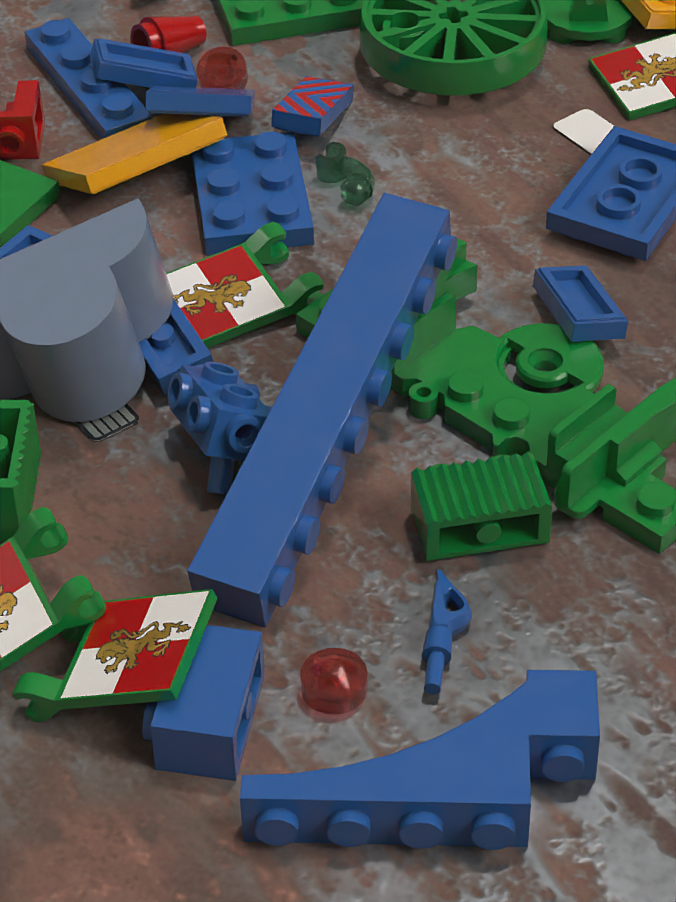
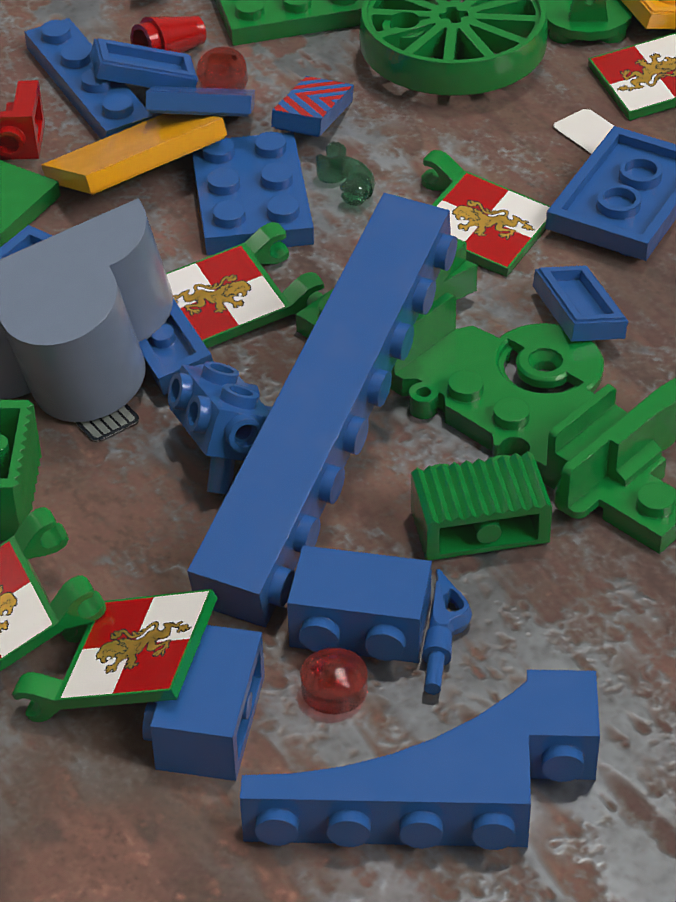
none -> blue brick [287,545,432,663]
none -> flag [395,150,551,277]

